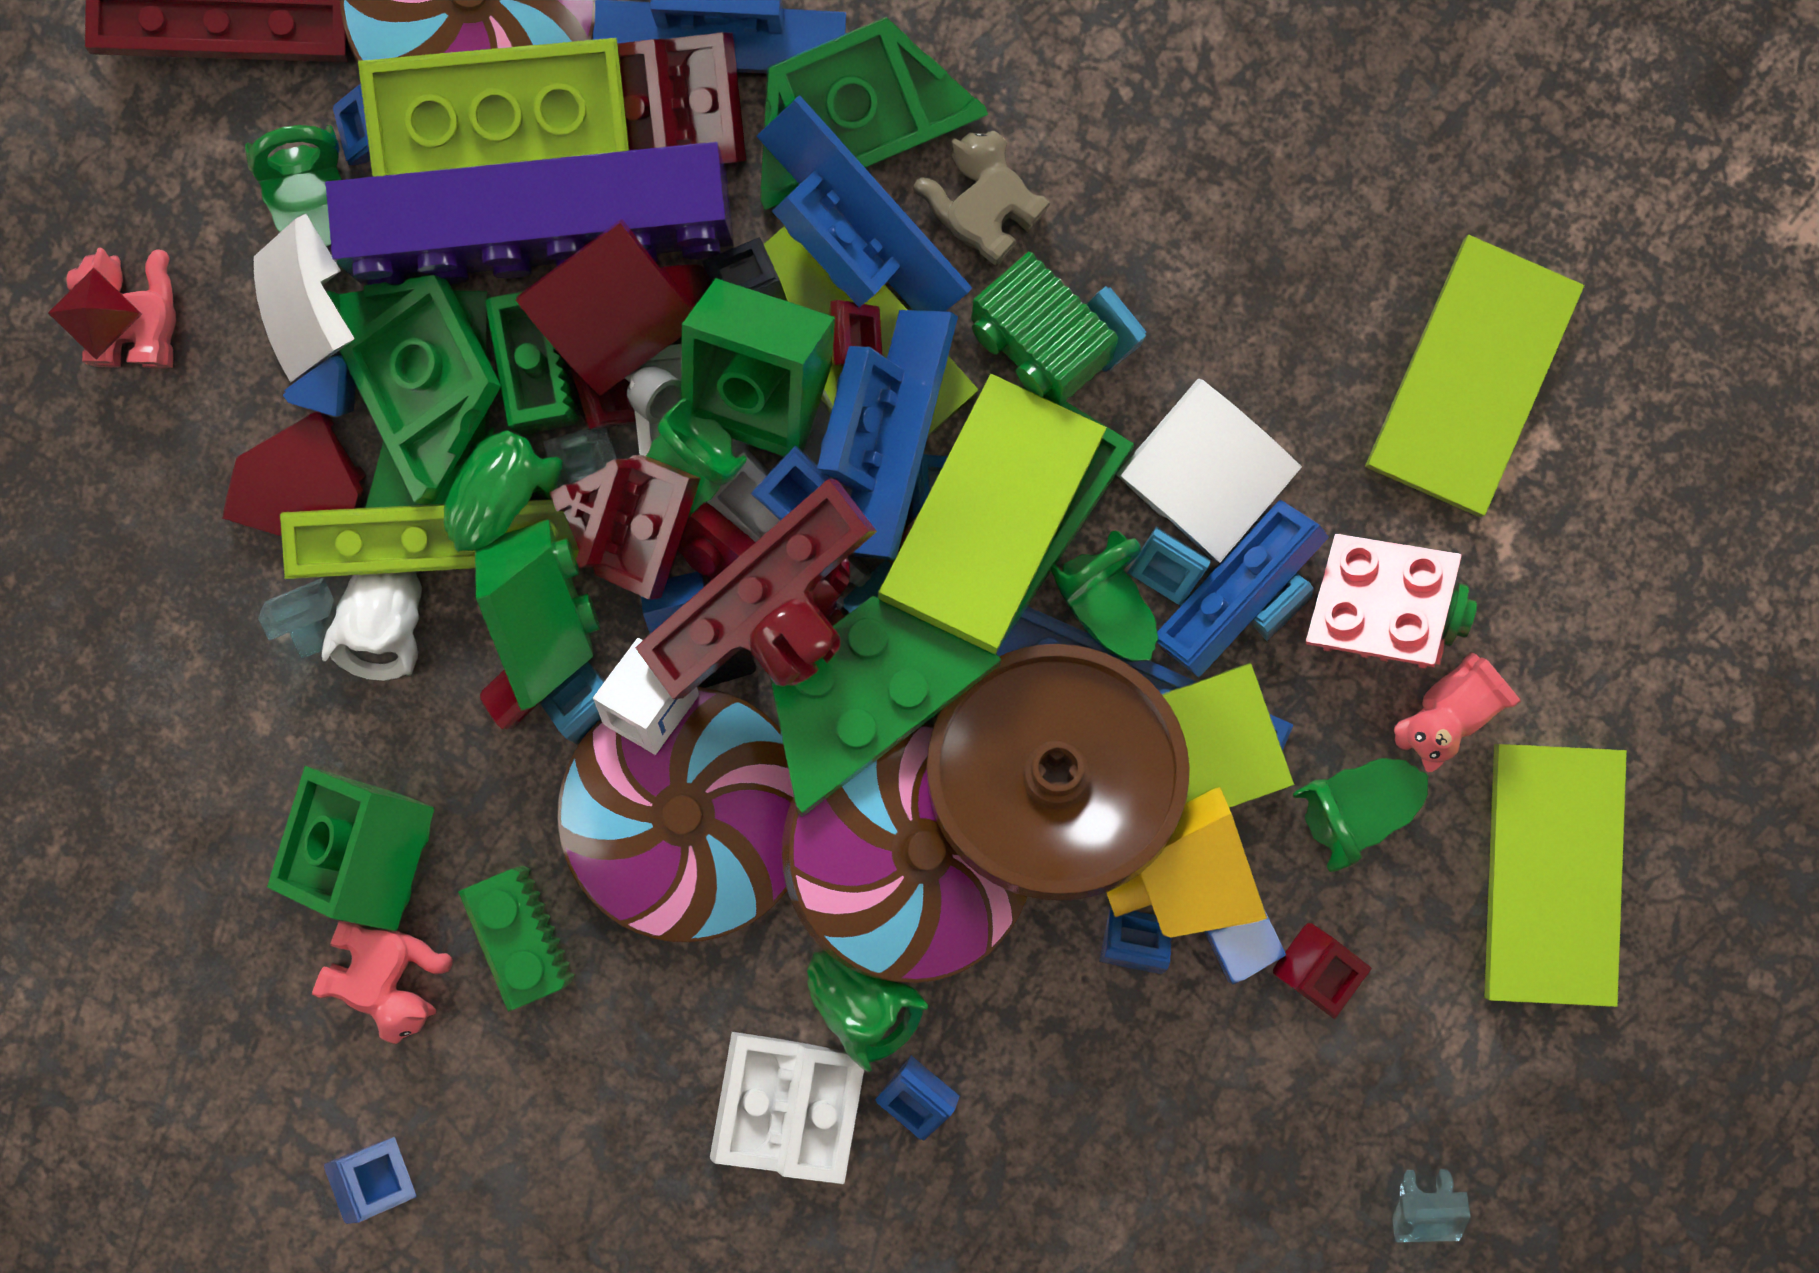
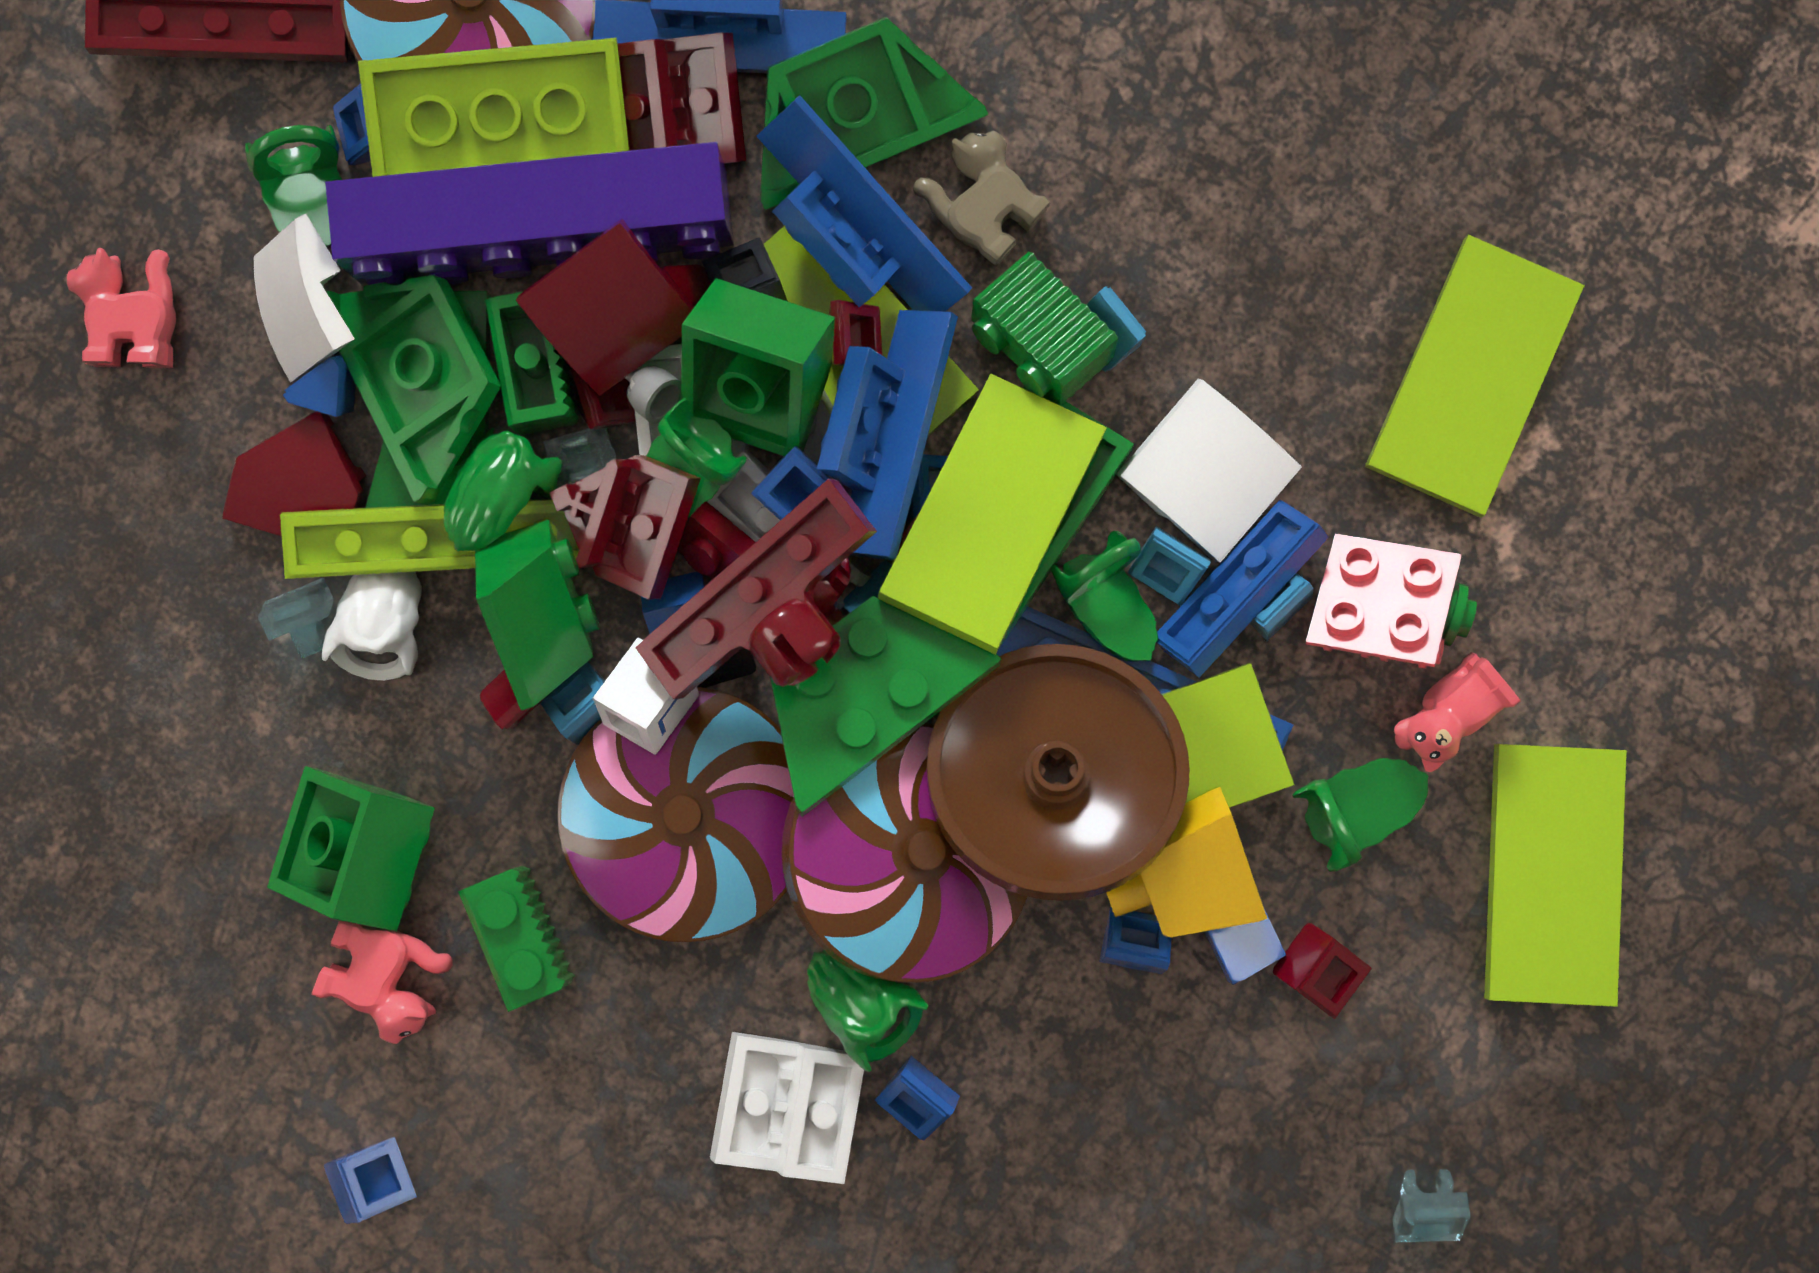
dark red slope [48,267,142,359] -> none

